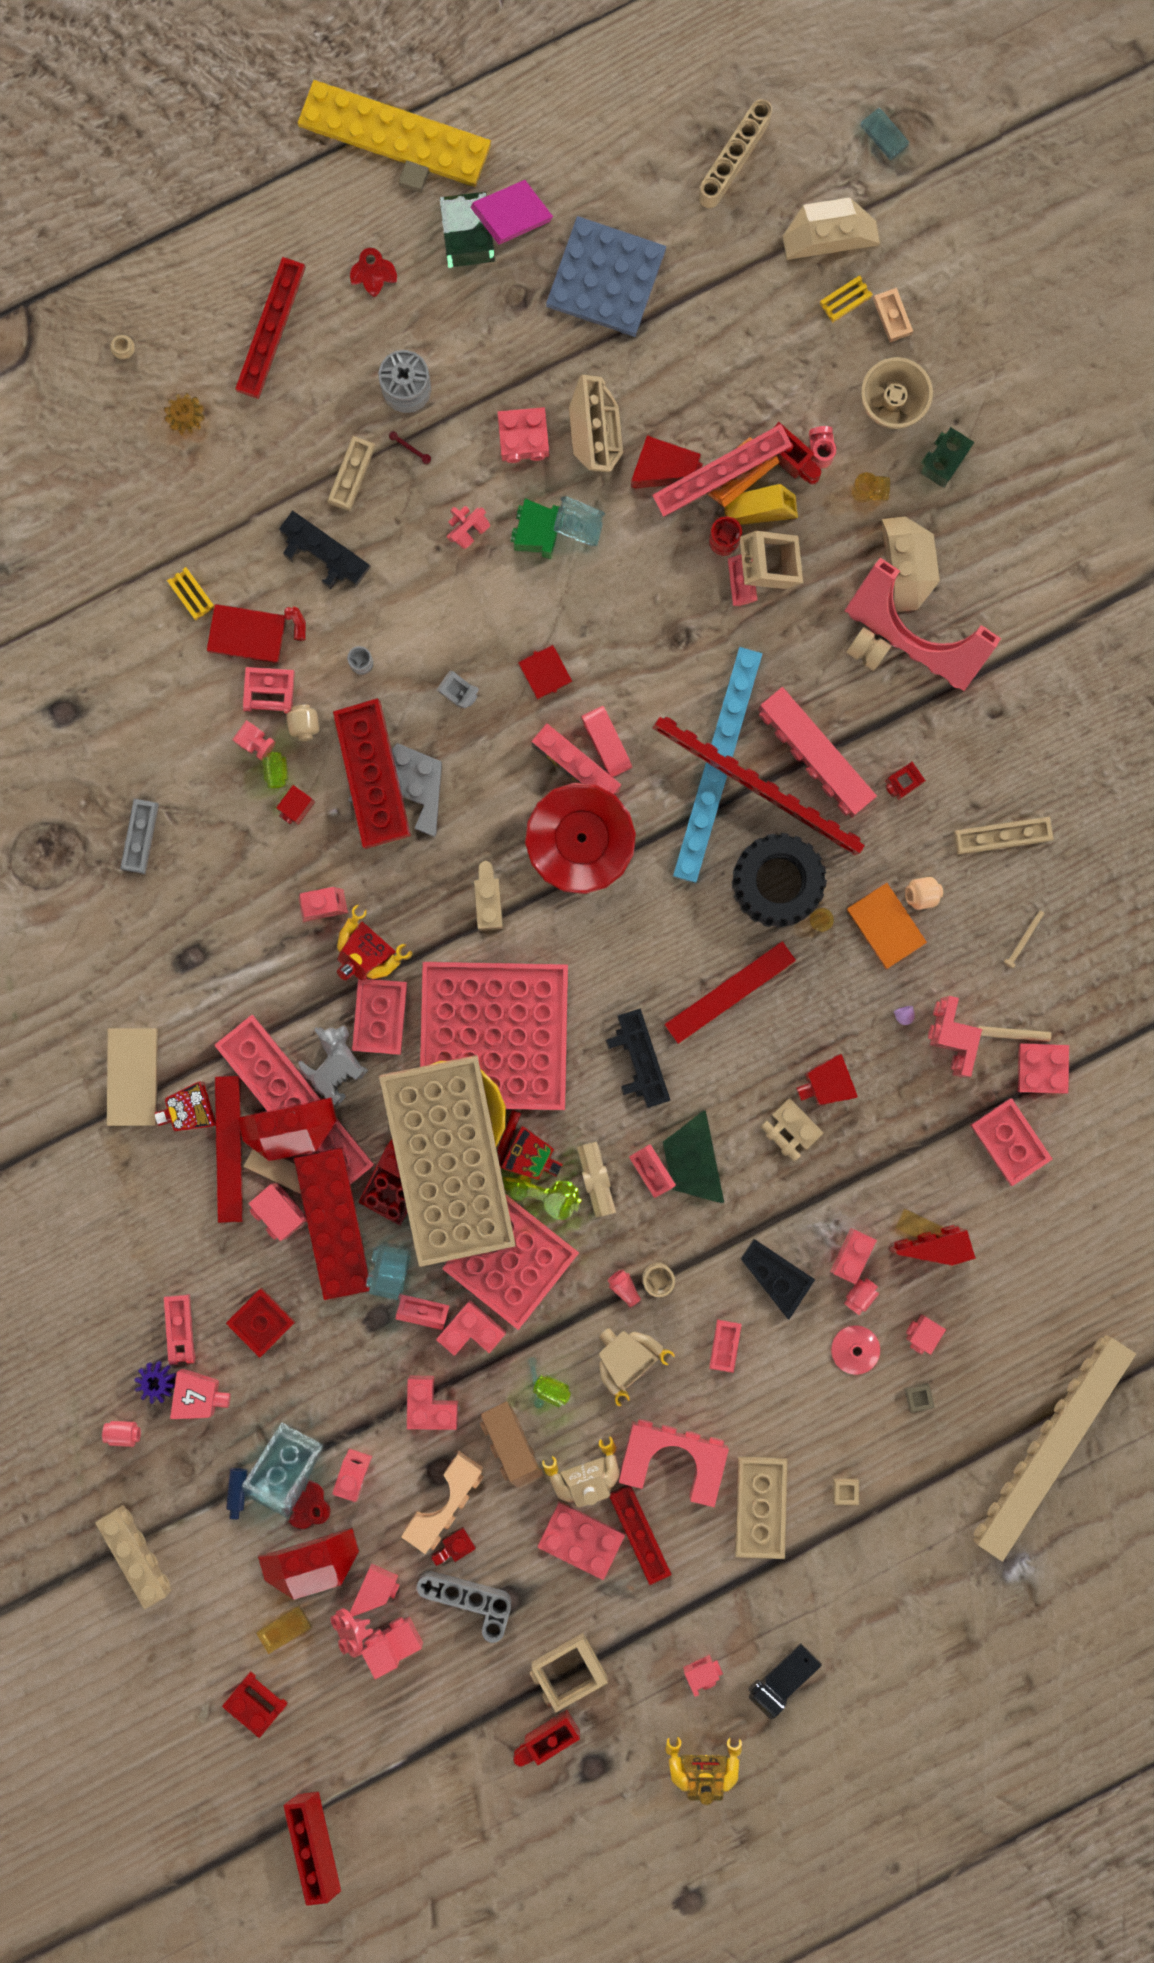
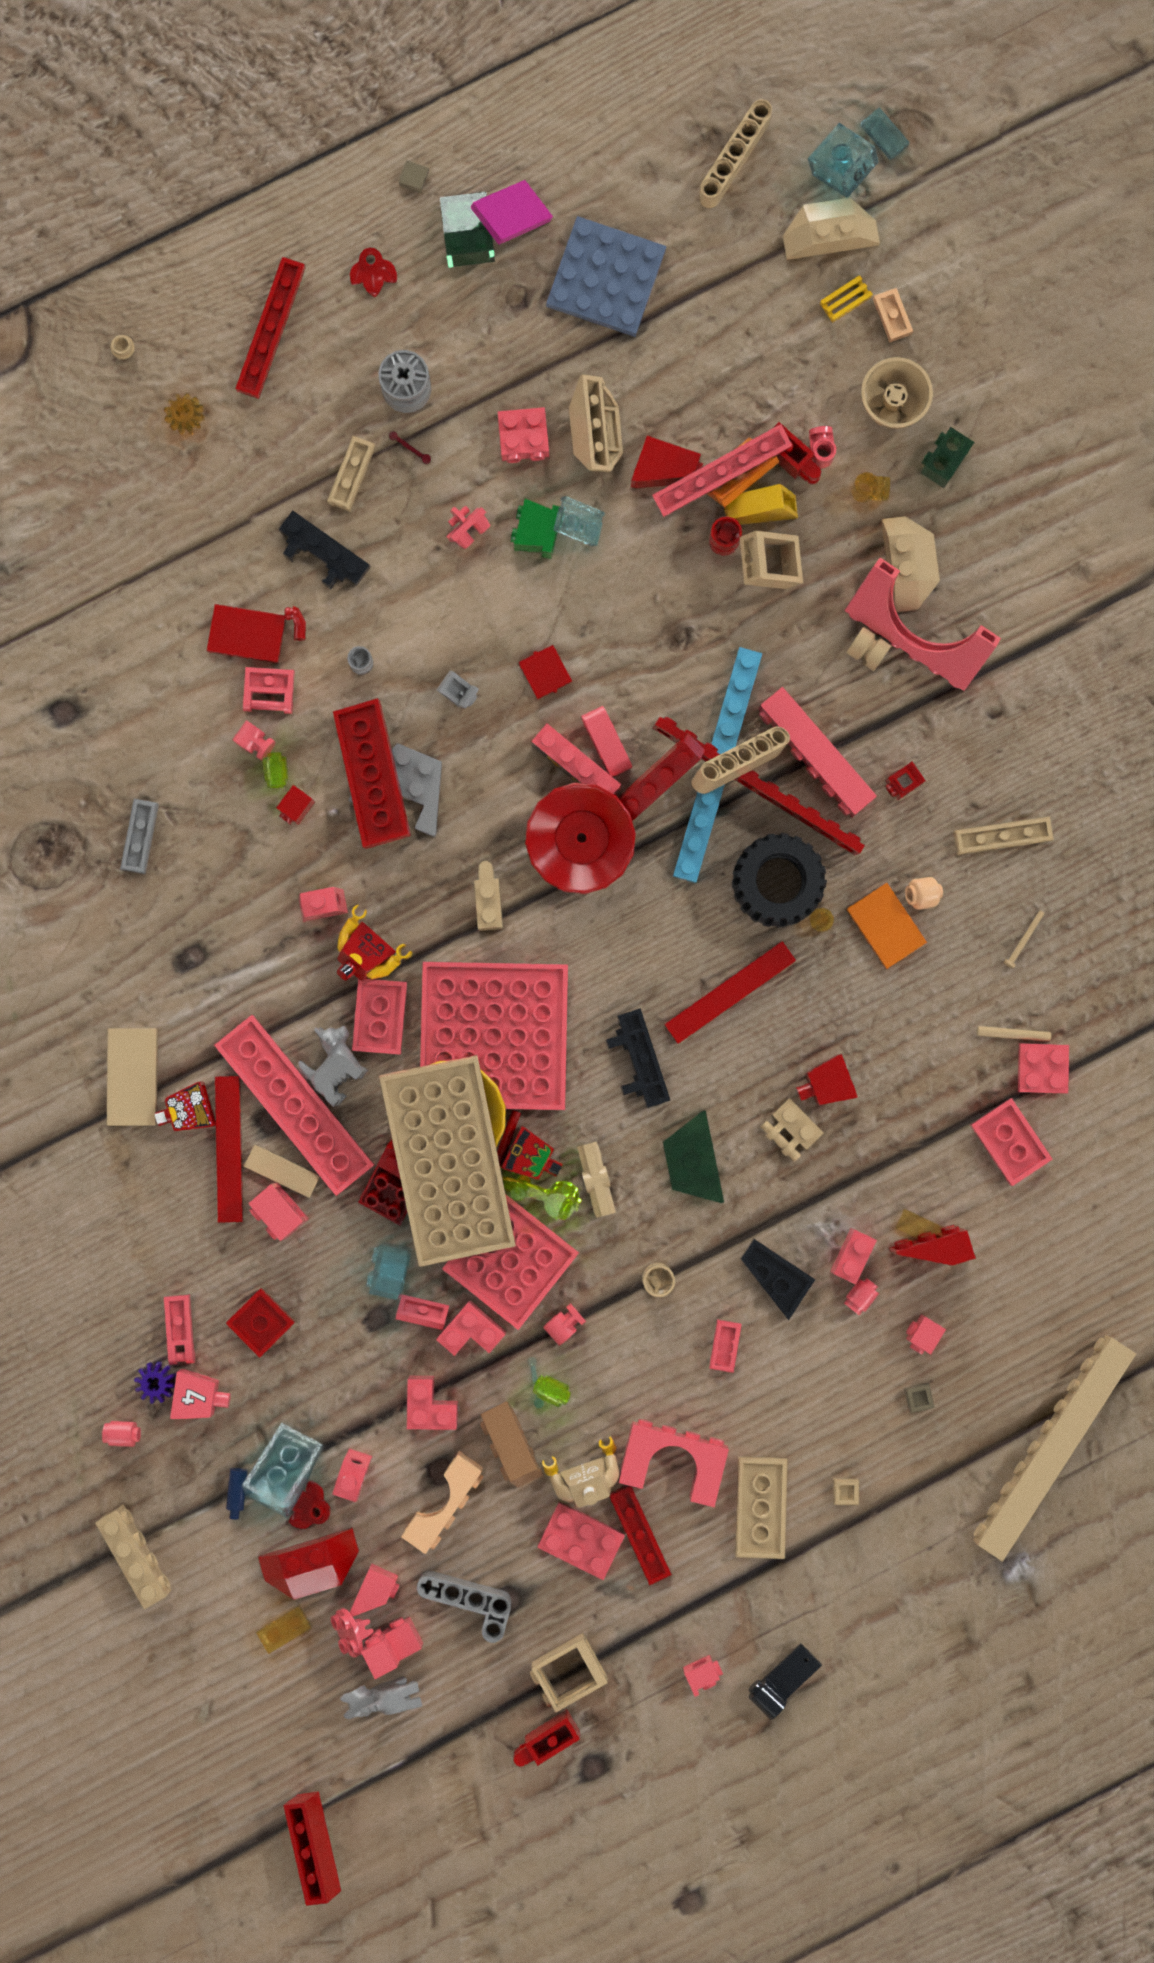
yellow tile [167,567,214,621] -> none
red plate [222,1671,288,1739] -> none
red wedge [238,1097,337,1161] -> none
tan head [286,705,320,741] -> none
red plate [294,1147,372,1300] -> none
yellow plate [298,79,491,188] -> none
red plate [431,1527,476,1566] -> none
tan torso [599,1328,675,1406] -> none
coral cone [608,1269,641,1307] -> none
coral plate [629,1144,676,1198] -> none
torso [665,1737,742,1805] -> none
coral plate [728,554,757,606] -> none
coral dish [831,1325,880,1375] -> none
lavender hinge [894,1006,915,1025] -> none
coral bracket [928,996,982,1078] -> none
none -> light grey animal [340,1676,422,1719]
none -> coral piece [543,1303,586,1346]
none -> red brick [618,733,705,821]
none -> tan beam [691,726,790,794]
none -> clear light blue brick [808,123,879,198]

